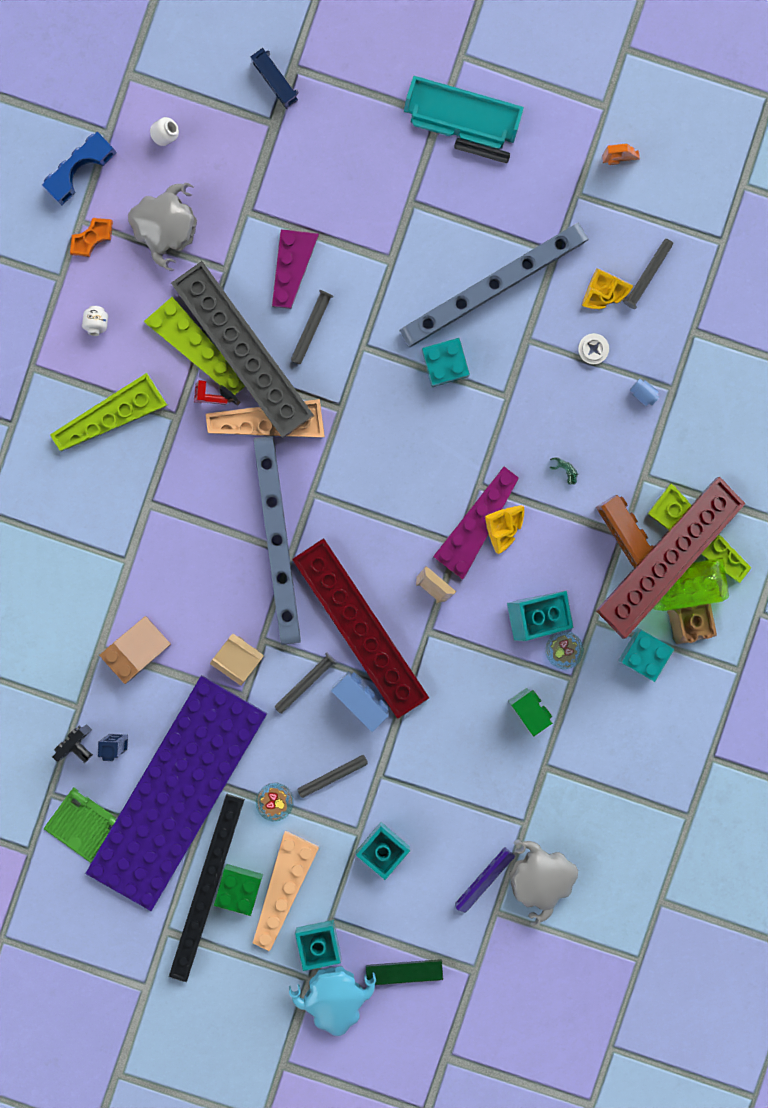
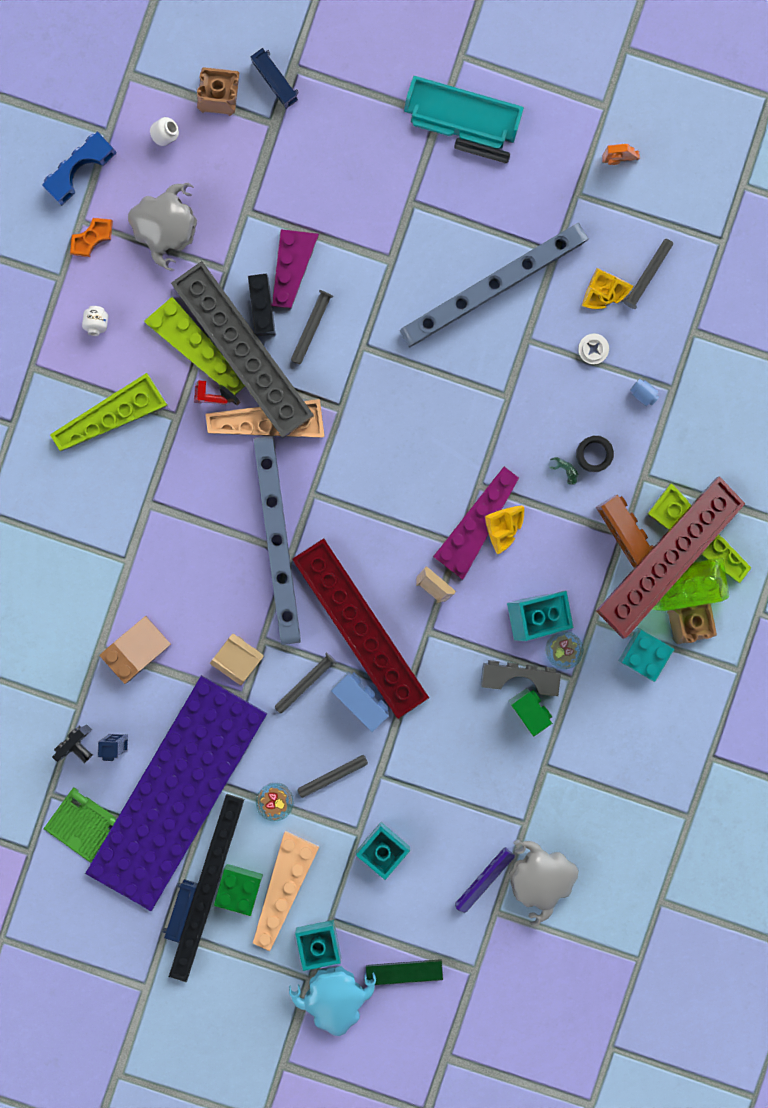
teal brick [422,338,470,387] -> none
none -> dark blue container [162,879,198,943]
none -> medium nougat slope [197,67,240,116]
none -> black brick [248,273,276,337]
none -> dark grey arch [481,660,561,696]
none -> black tyre [576,435,614,472]

